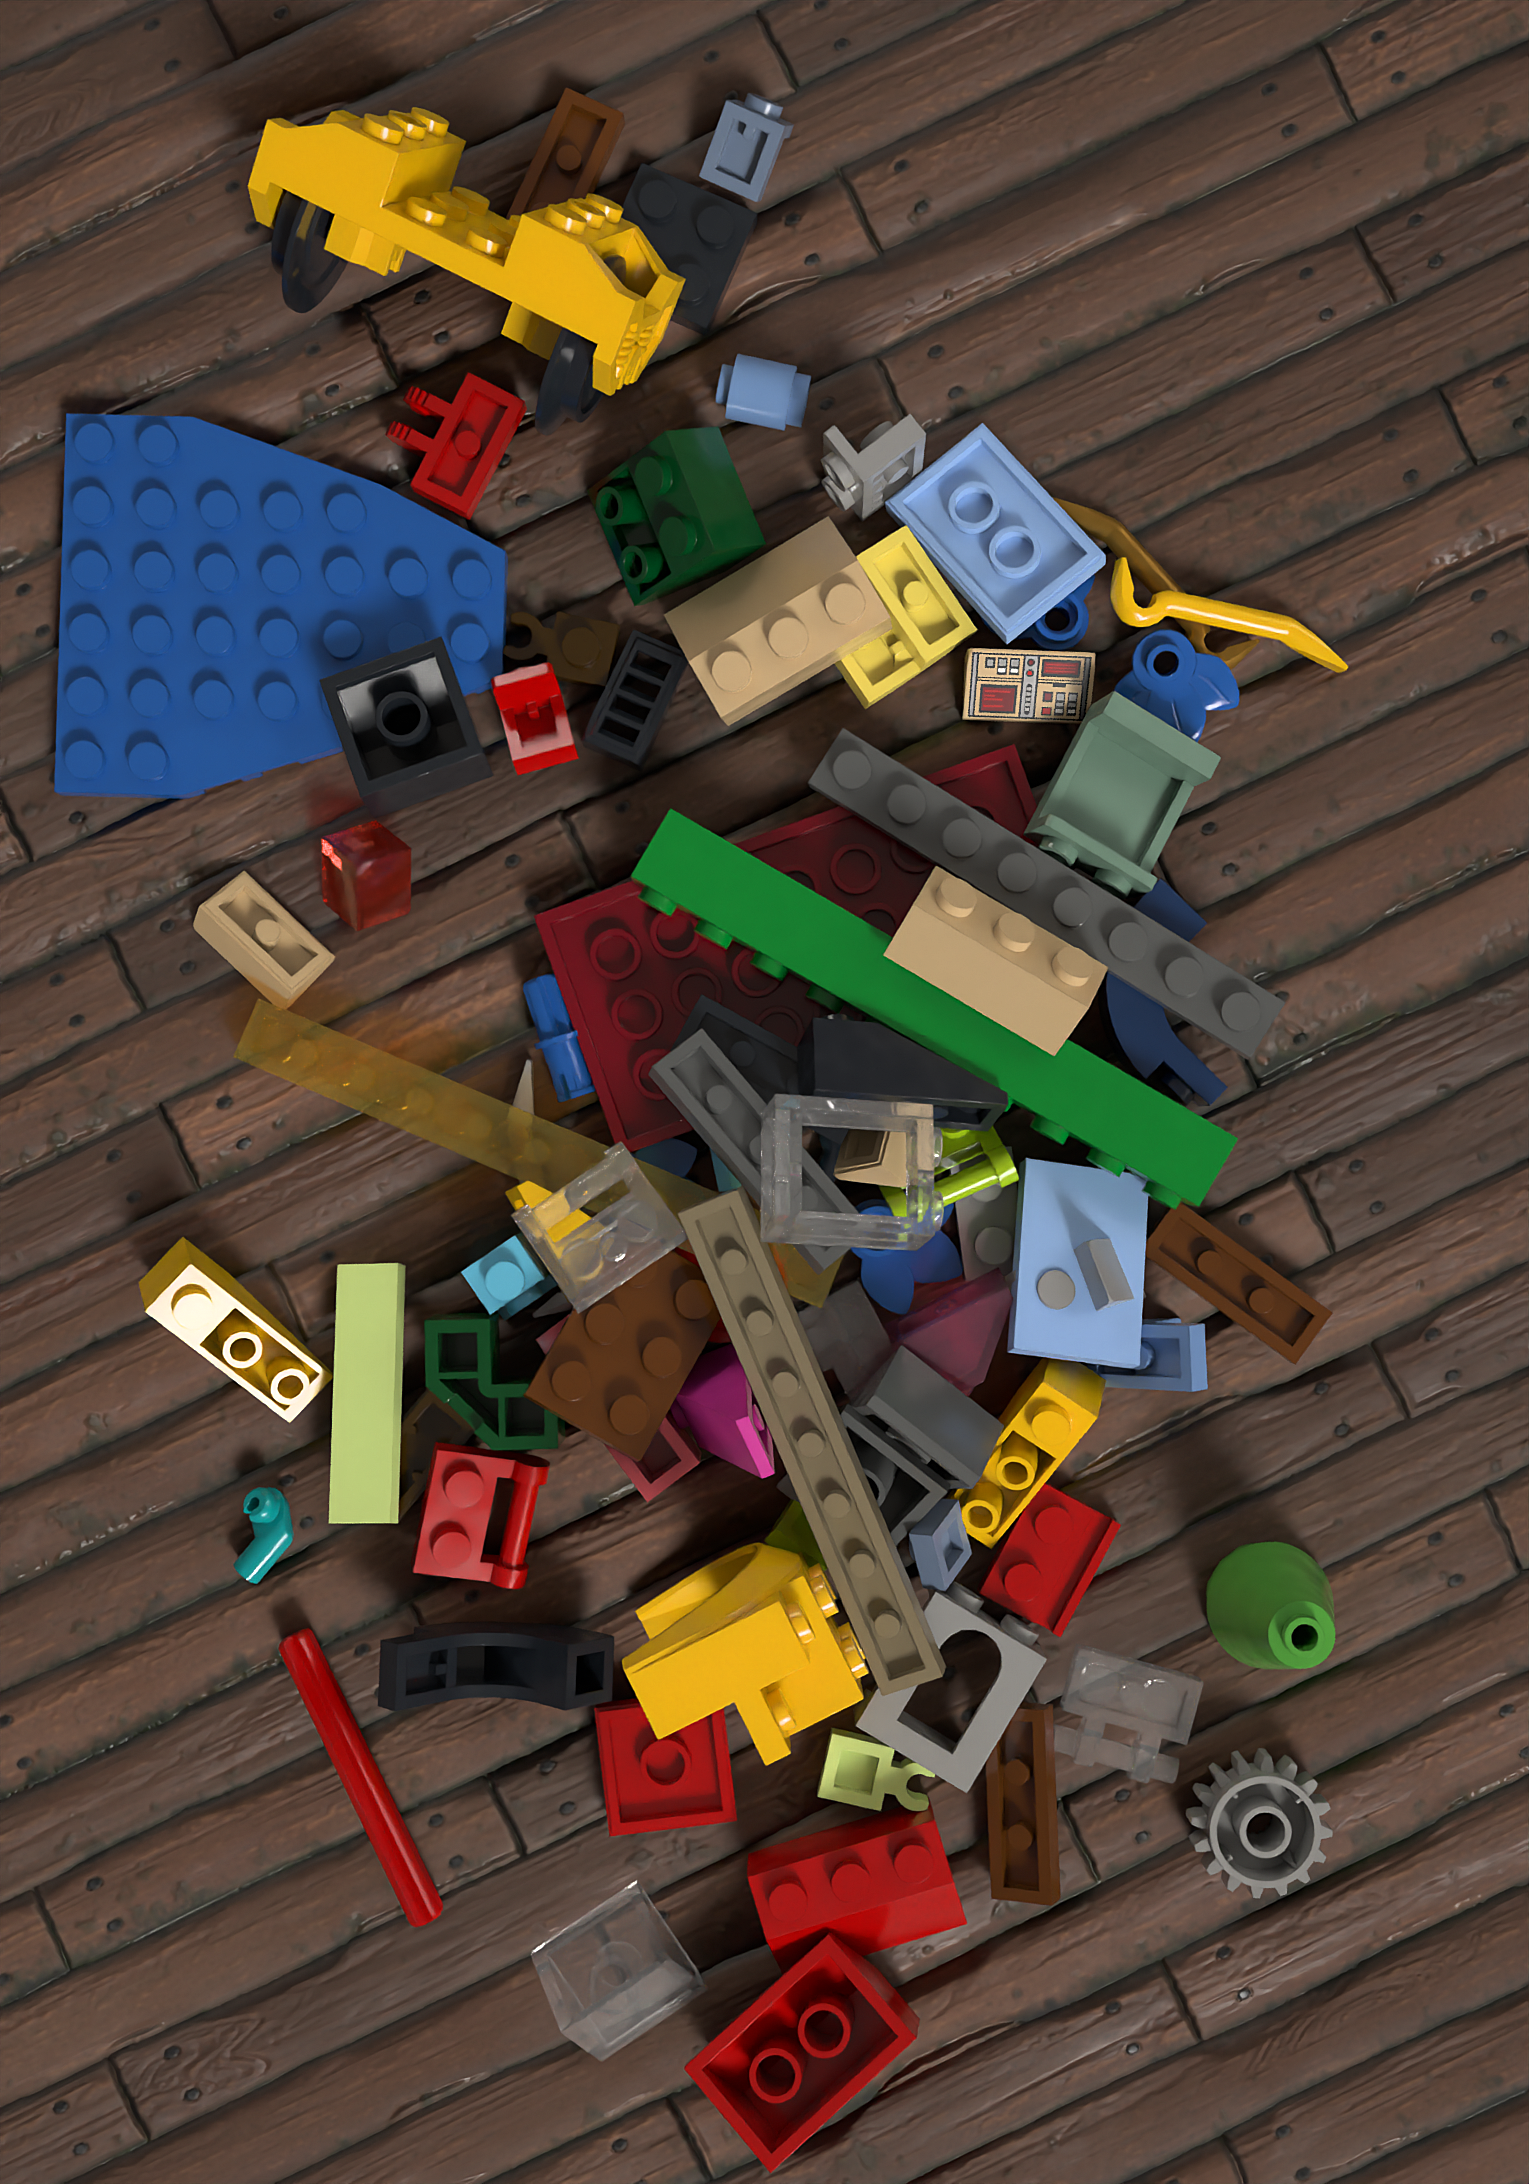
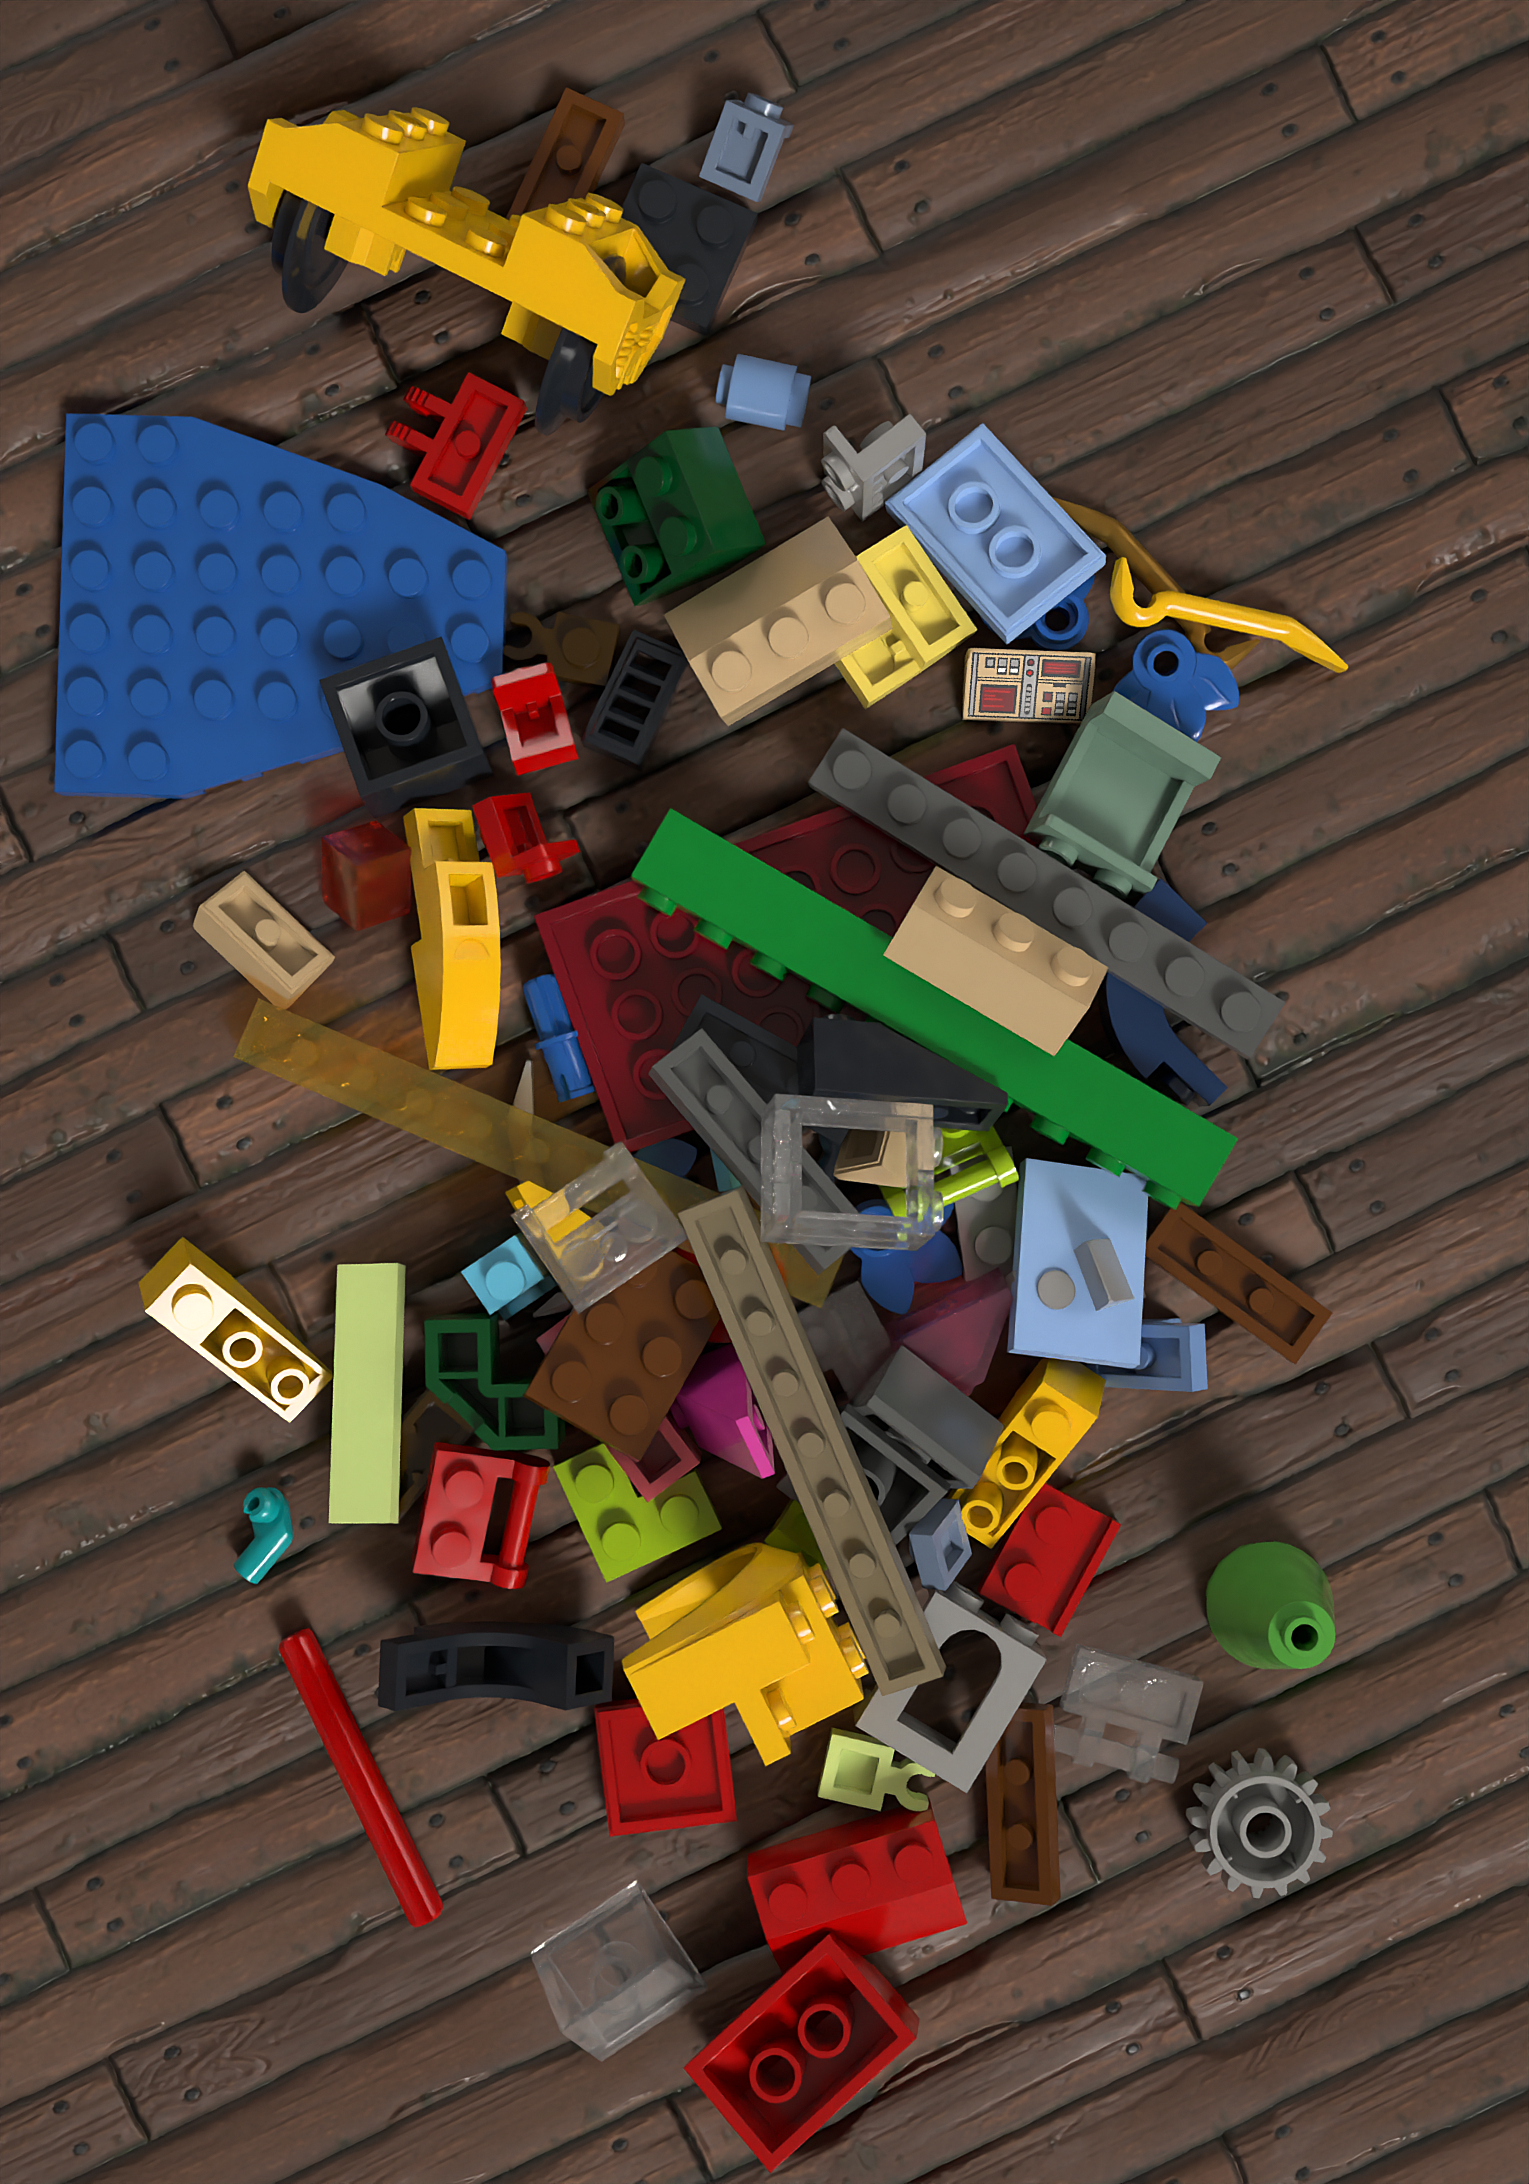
none -> yellow slope [403,808,501,1070]
none -> red bracket [472,792,580,883]
none -> lime plate [553,1442,723,1583]

